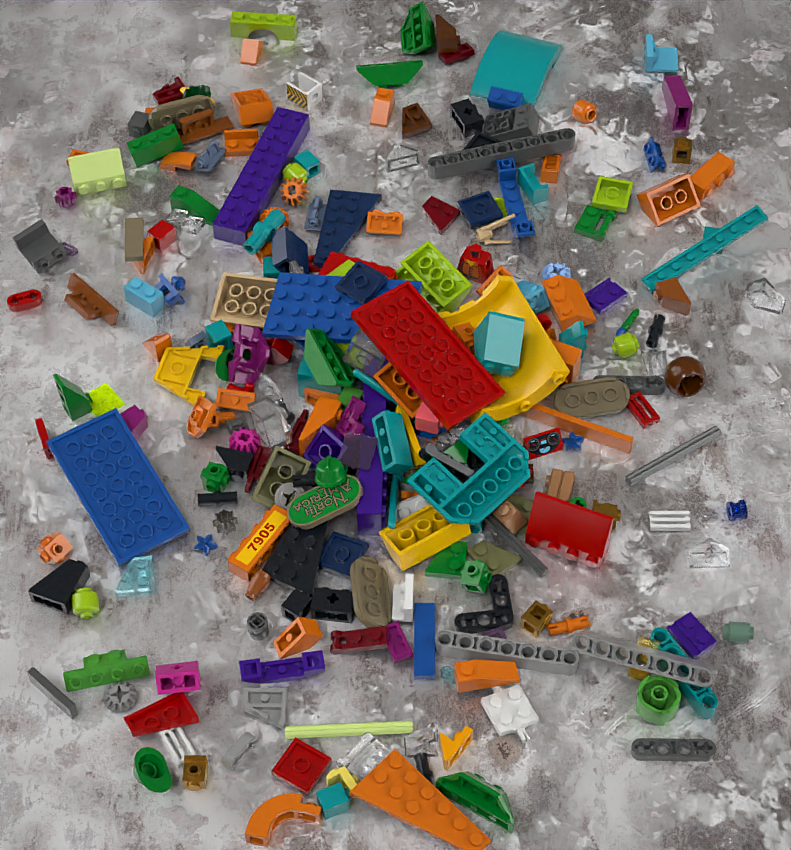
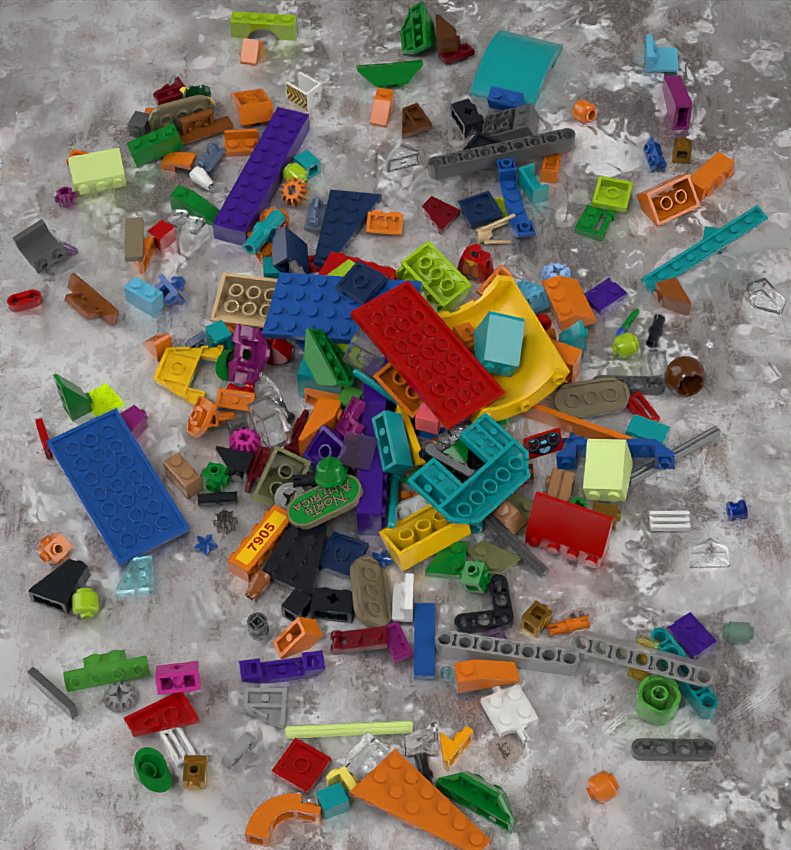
none -> medium nougat brick [163,453,203,499]
none -> white cone [189,166,215,191]
none -> blue plant [372,550,394,569]
none -> blue slope [556,439,675,470]
none -> yellowish green slope [583,439,633,502]
none -> orange head [586,771,620,804]
none -> teal brick [625,414,670,446]

